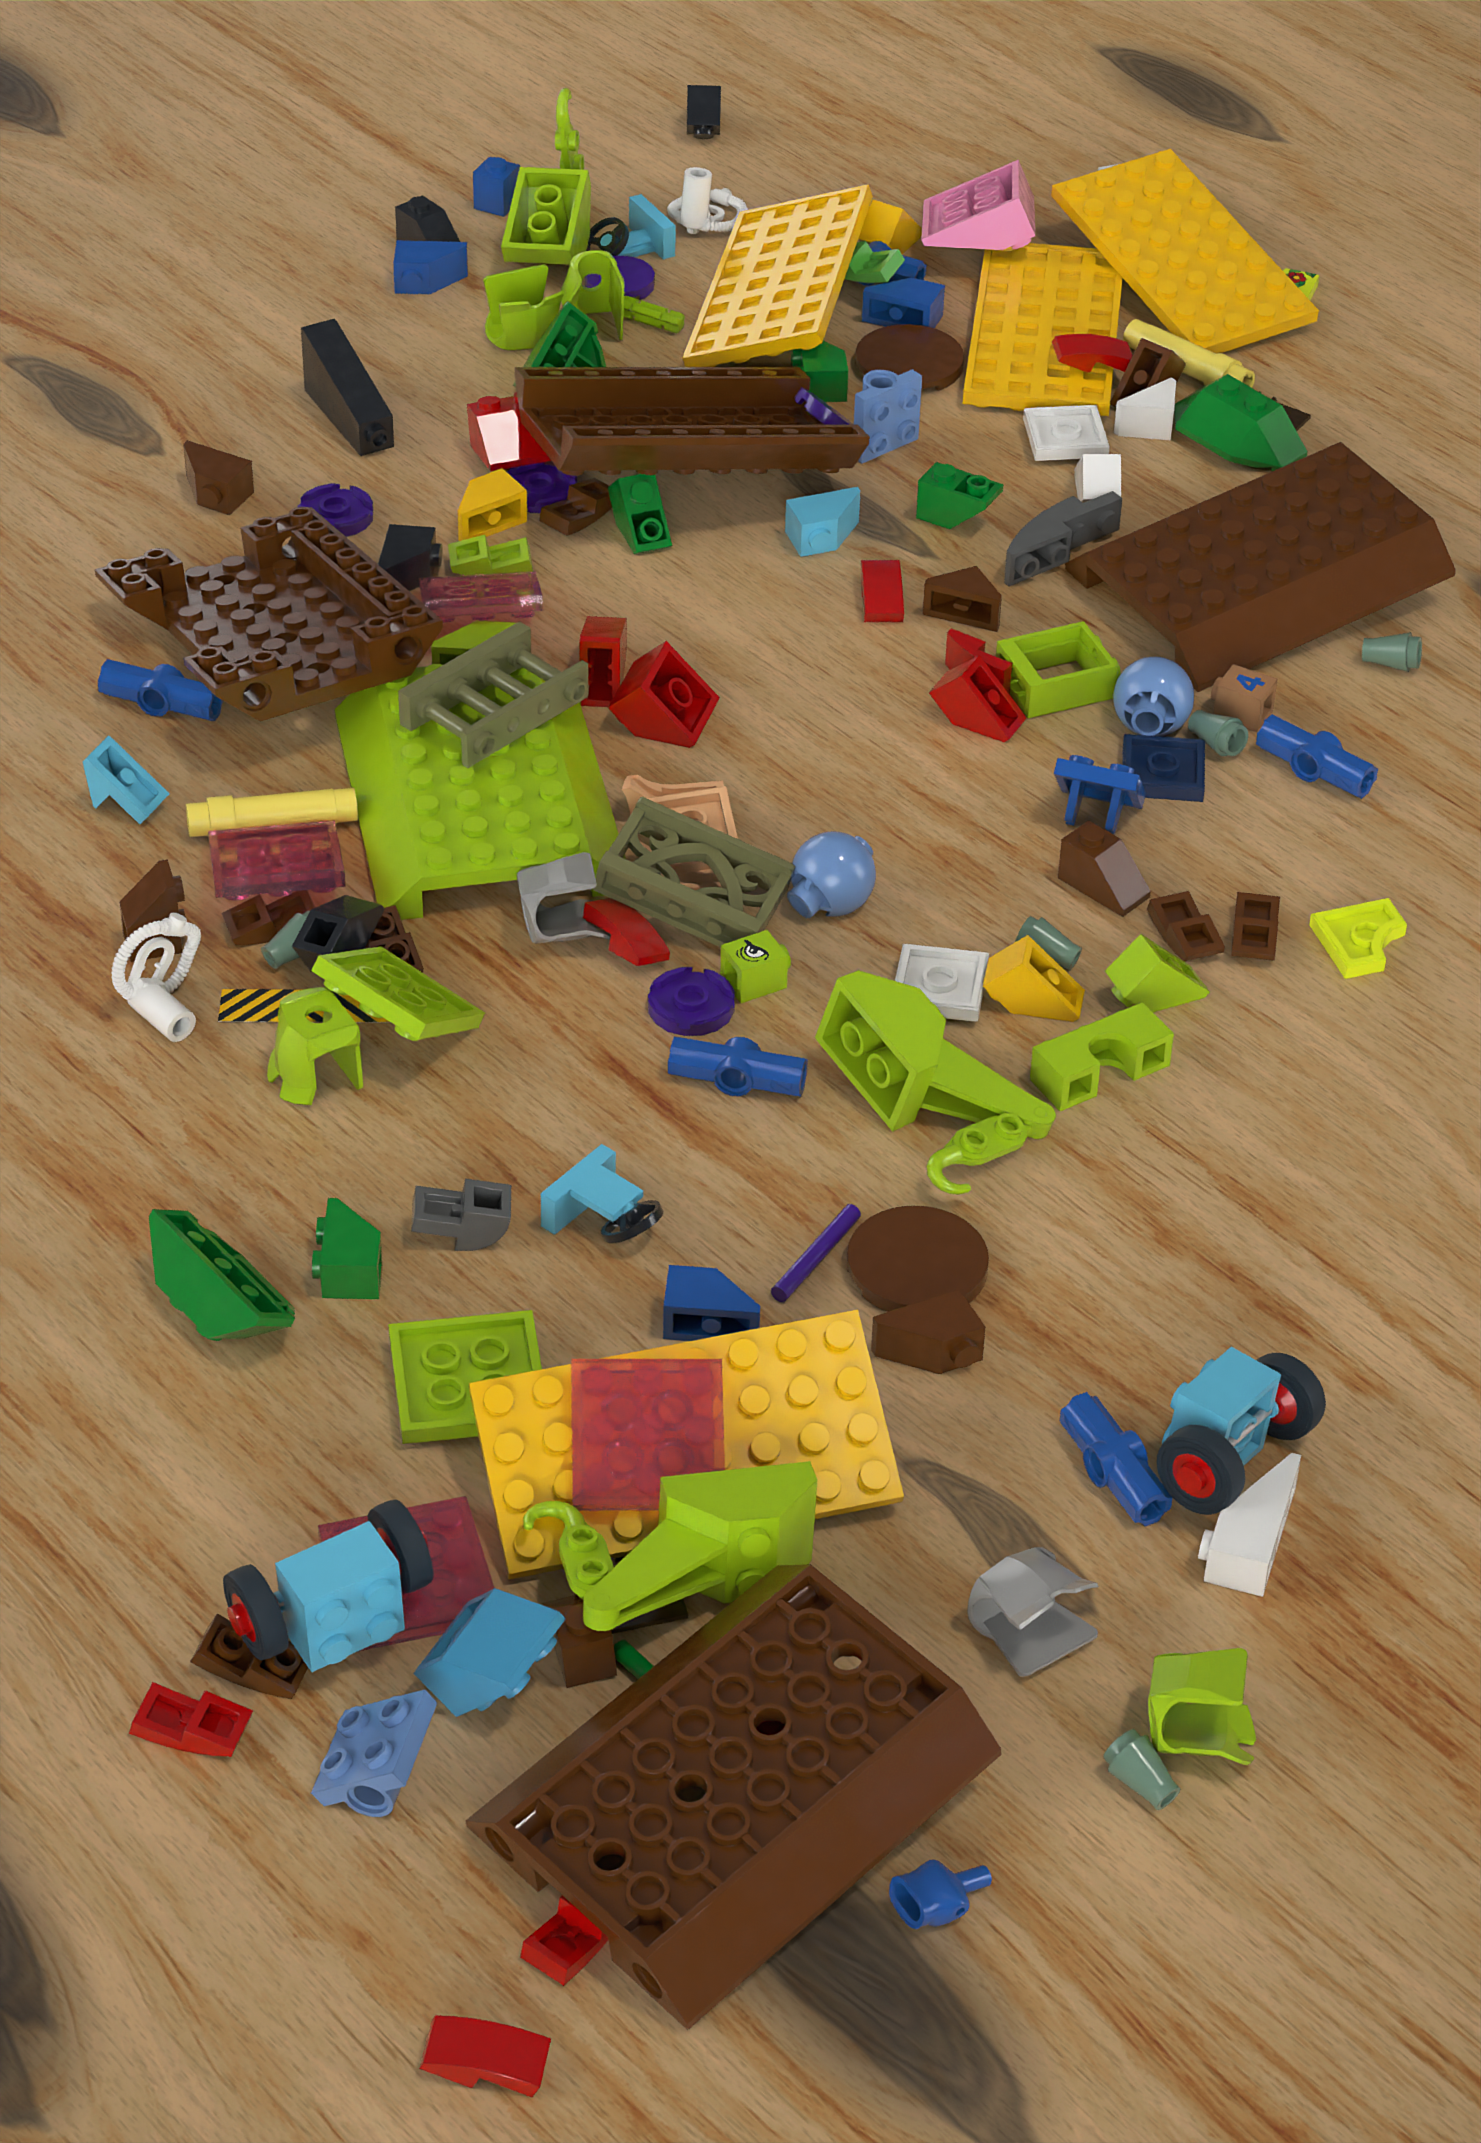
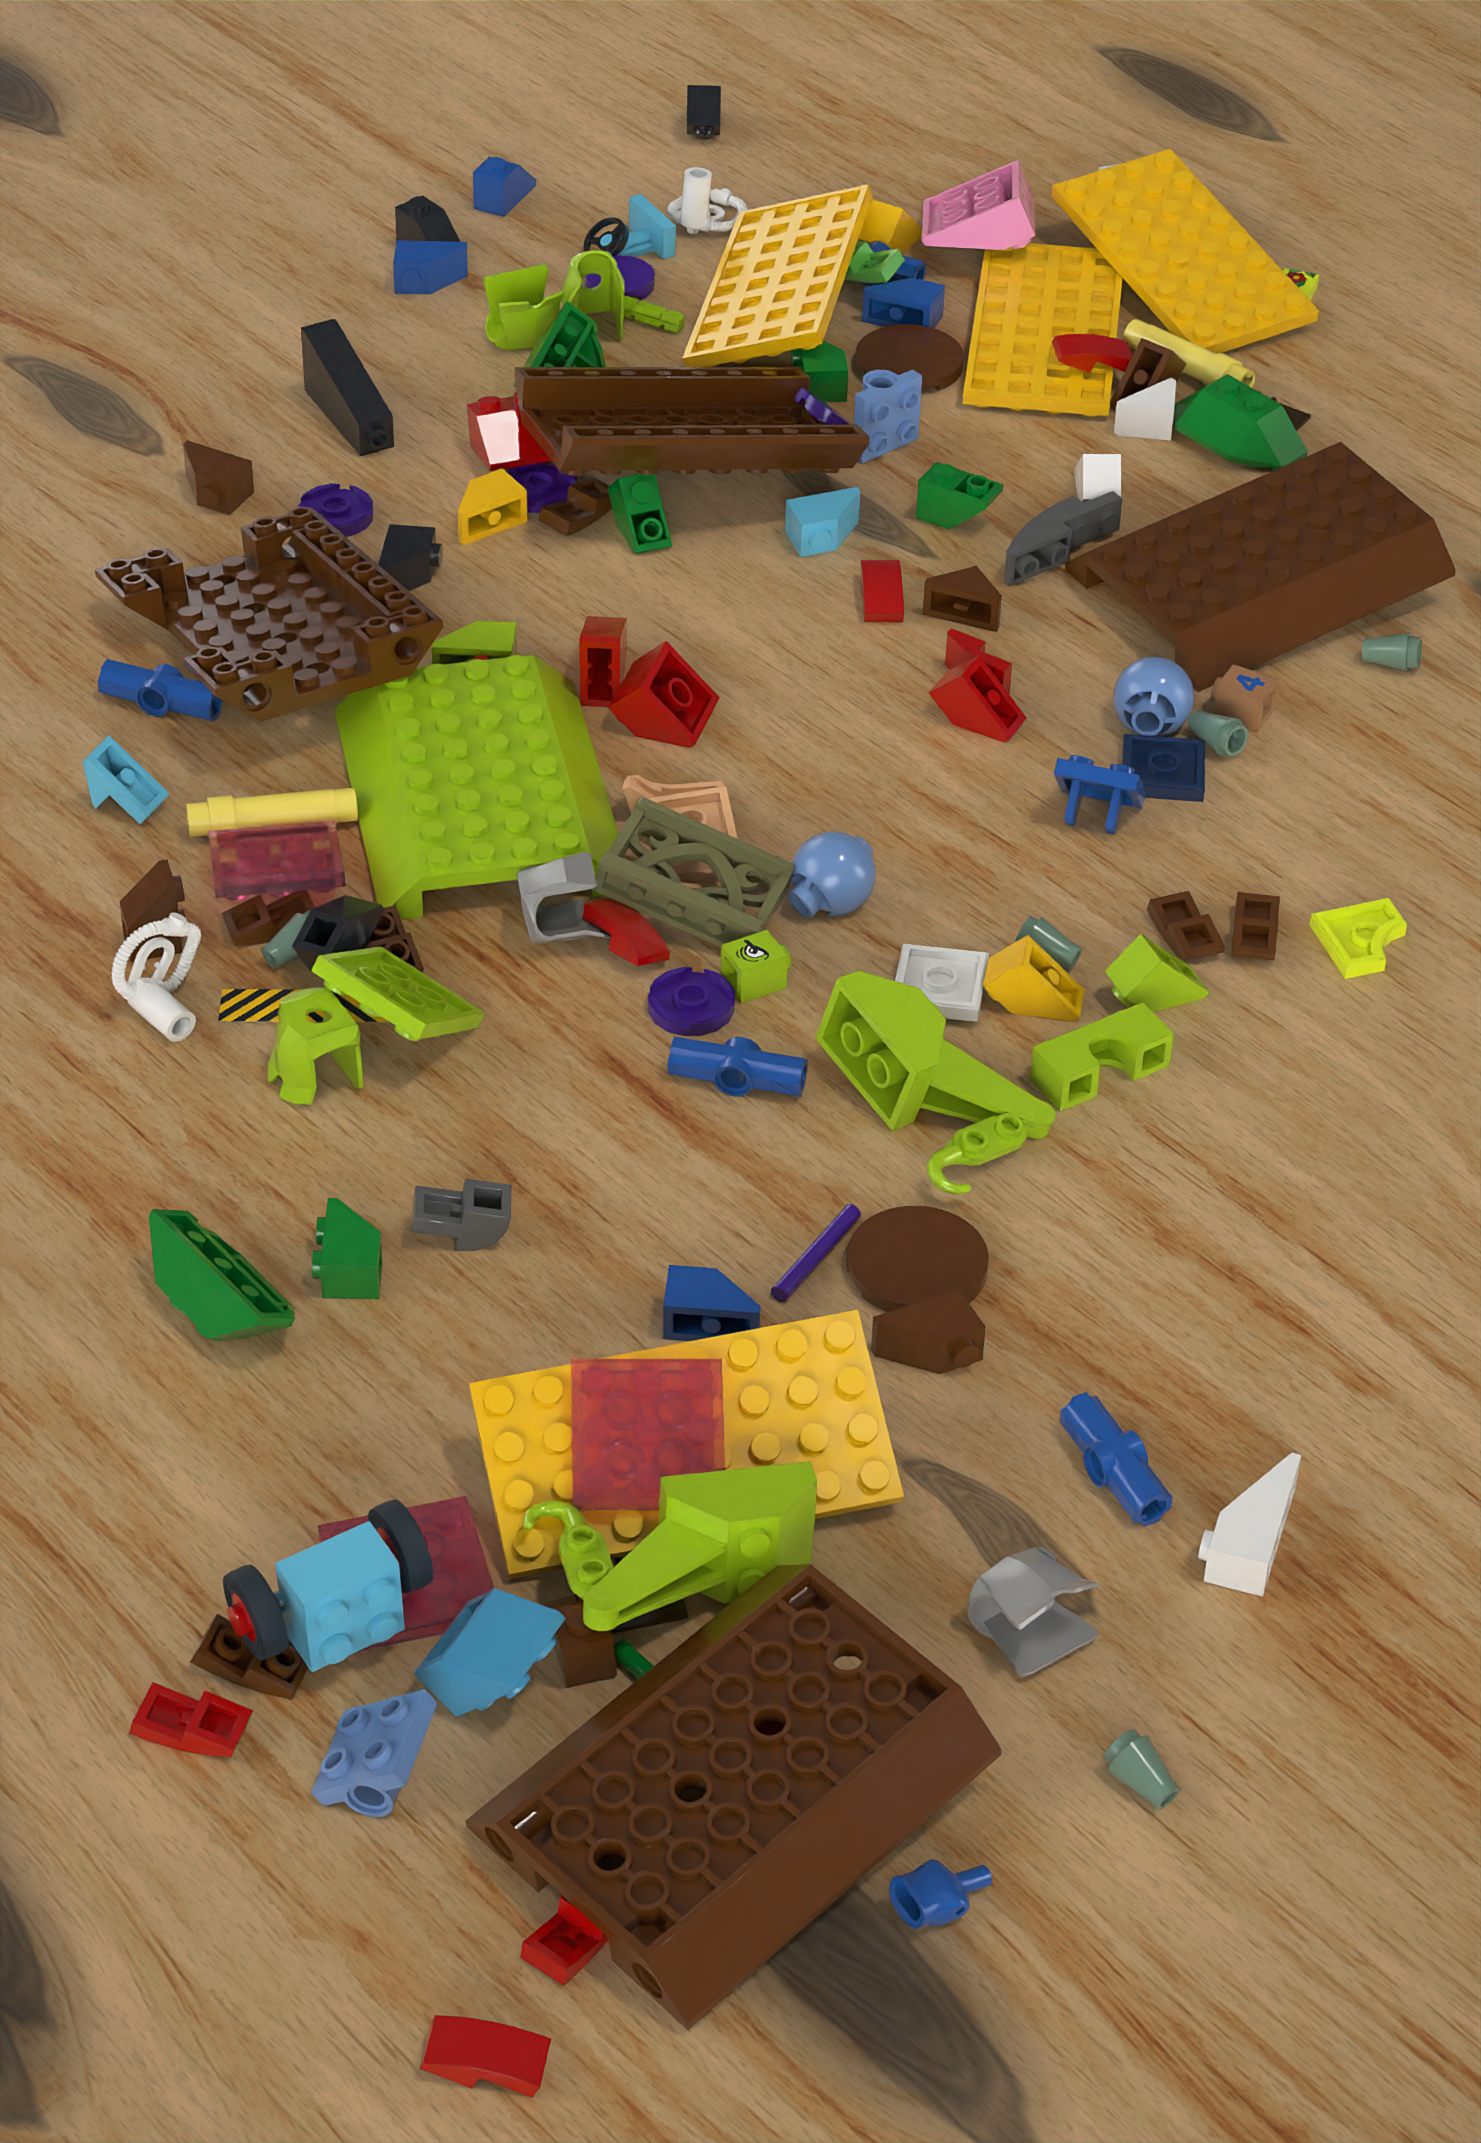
lime plate [388,1310,542,1444] -> none
olive fence [398,621,588,768] -> none
clear pink plate [419,571,544,623] -> none
lime slope [448,535,533,577] -> none
lime slope [501,88,591,265] -> none
medium azure piece [541,1144,664,1243] -> none
lime window [996,621,1121,719] -> none
white plate [1023,405,1110,461] -> none
reddish brown slope [1058,820,1151,917] -> none
lime piece [1148,1648,1256,1765] -> none
brick [1157,1347,1326,1515] -> none
blue piece [1256,714,1378,799] -> none

